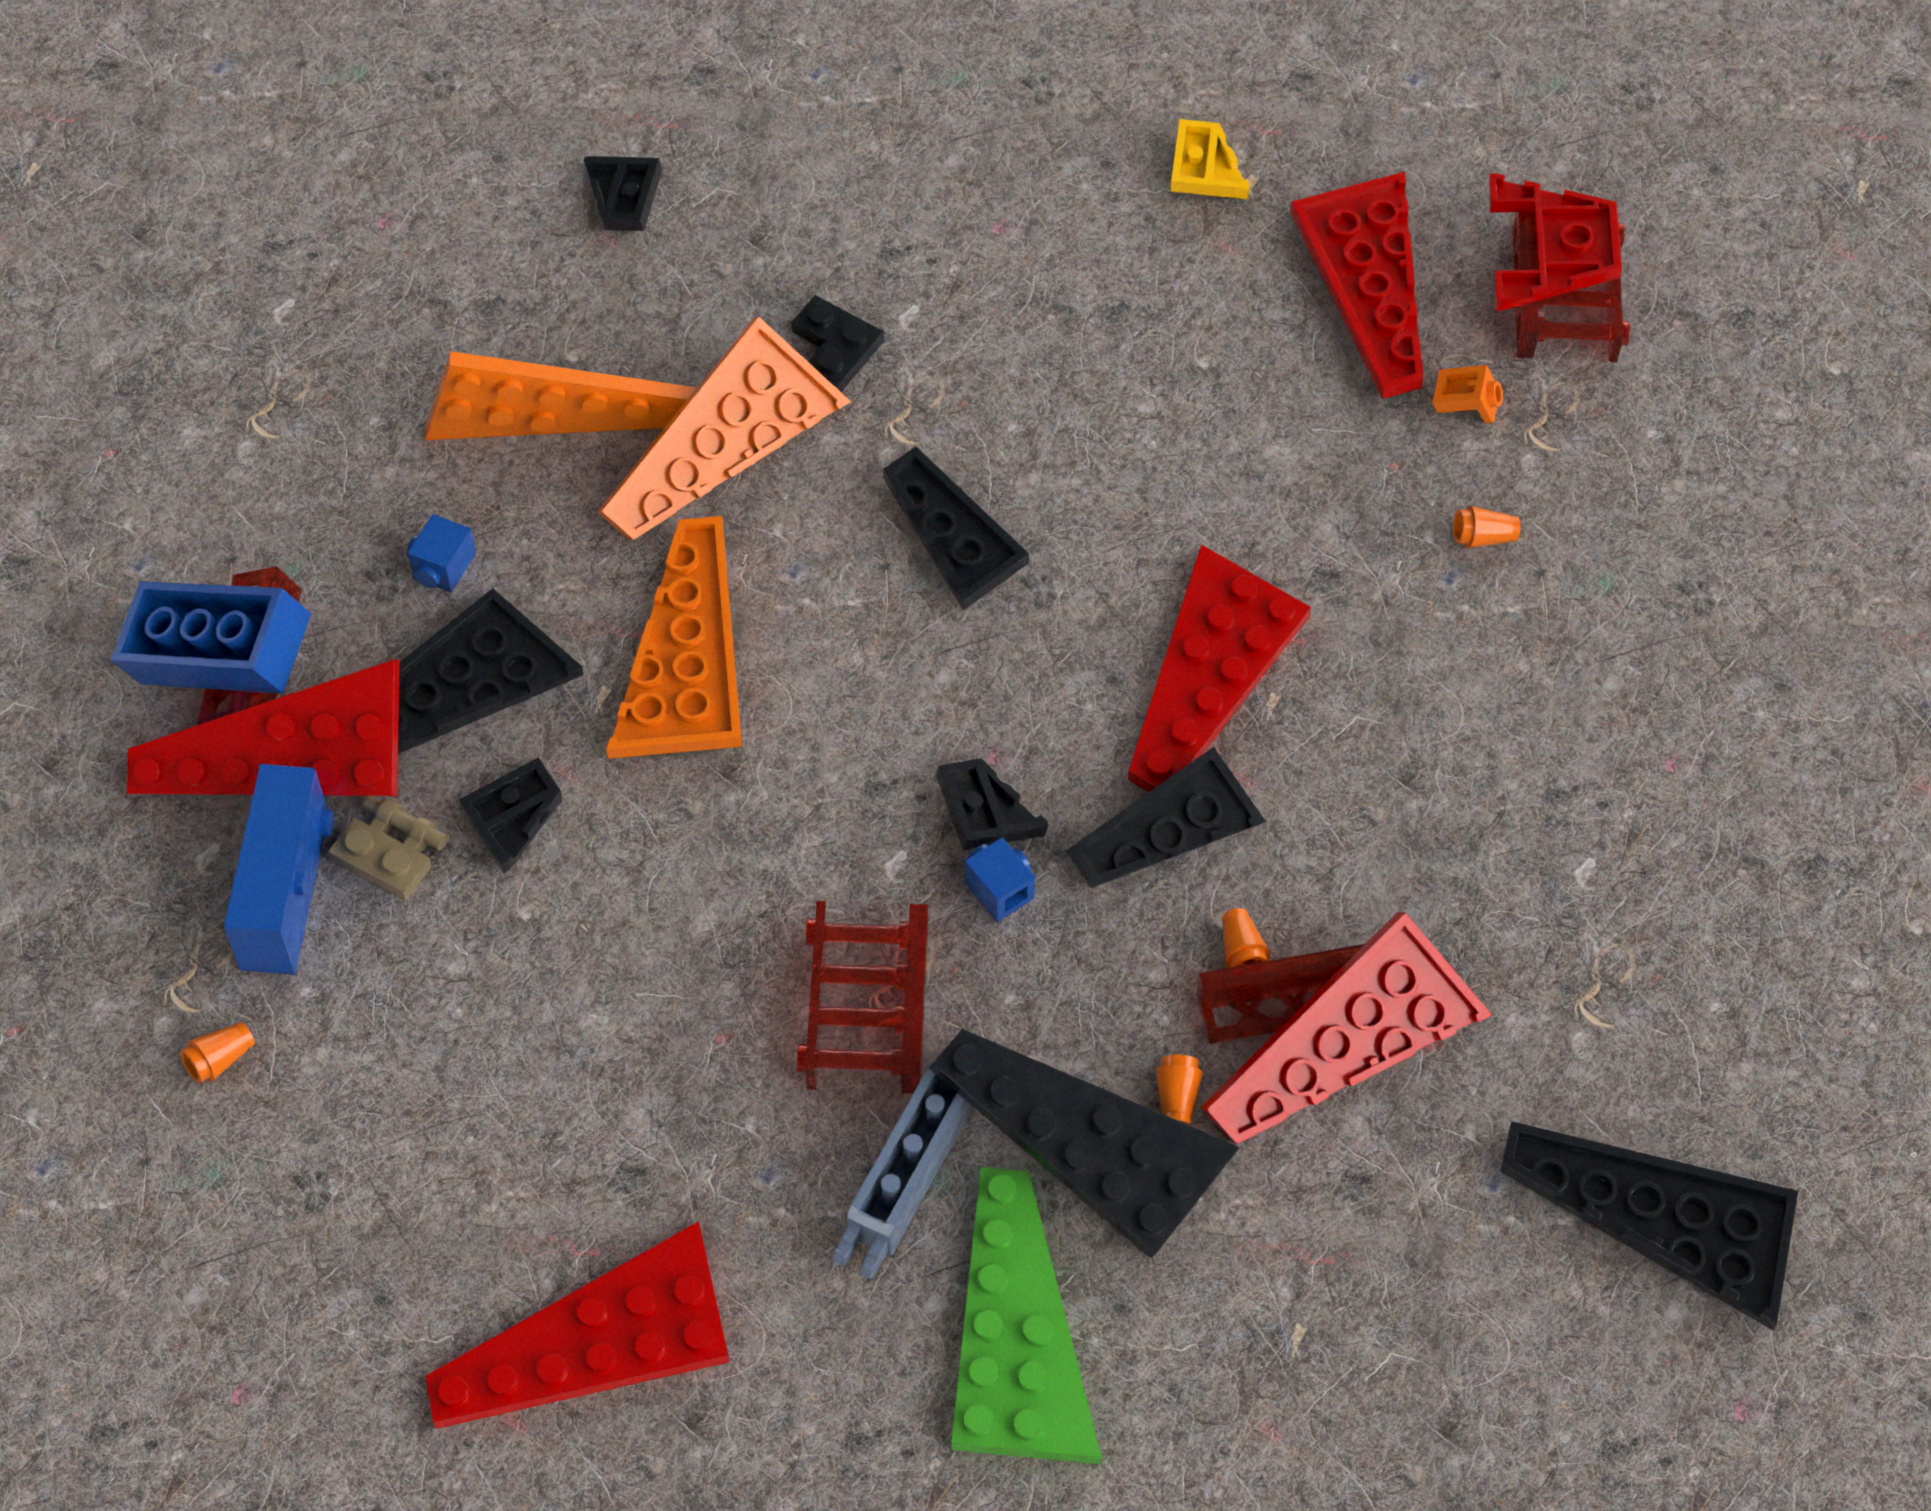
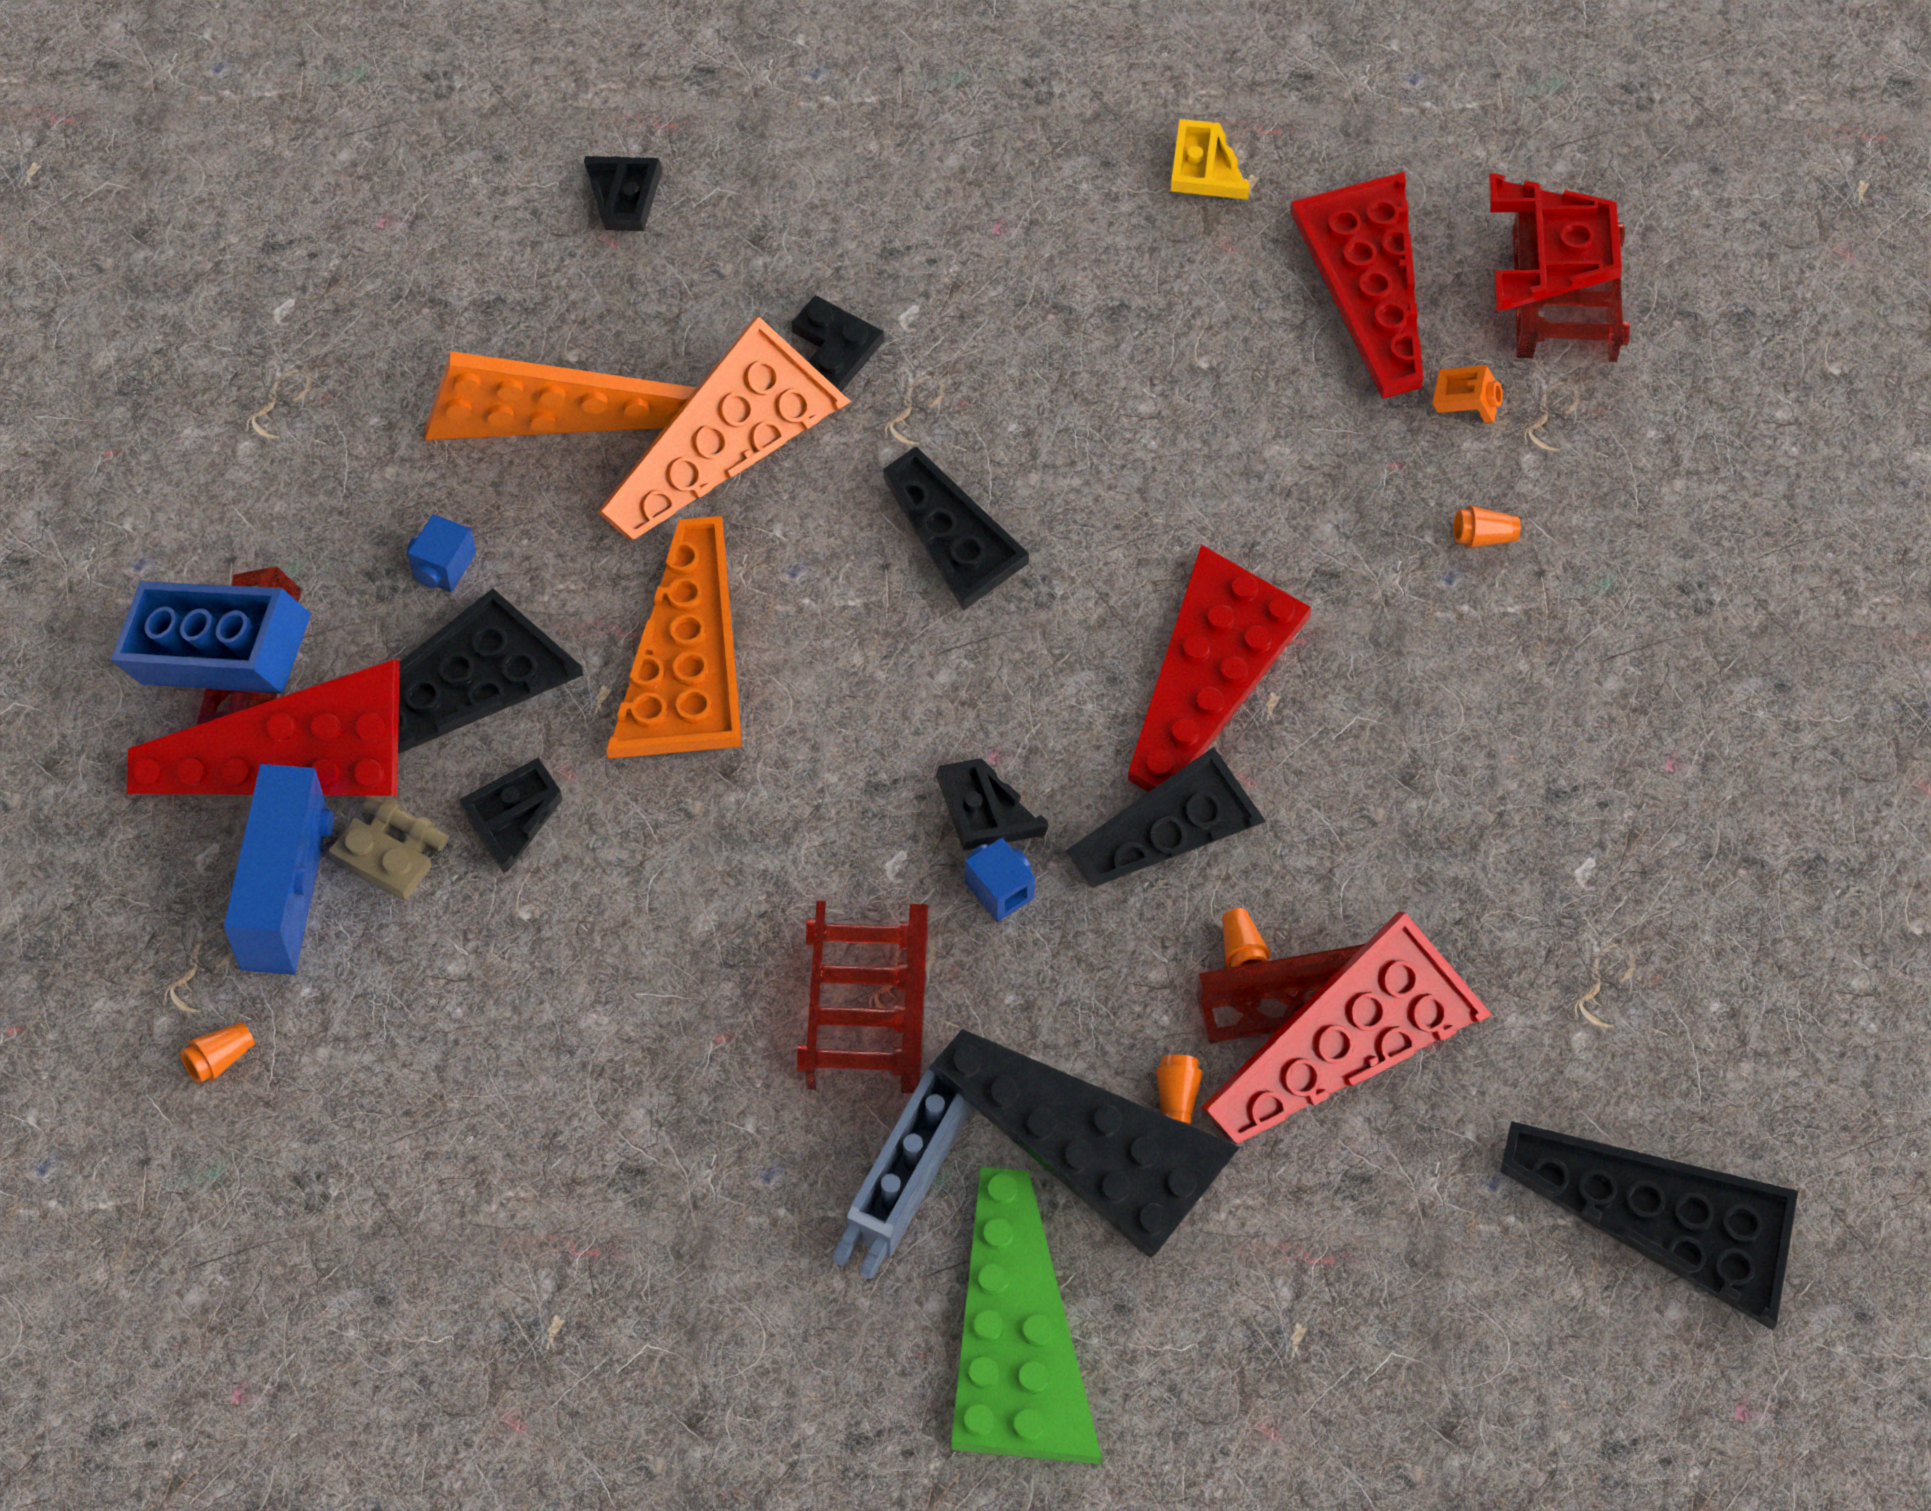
red wing [425,1221,729,1429] -> none

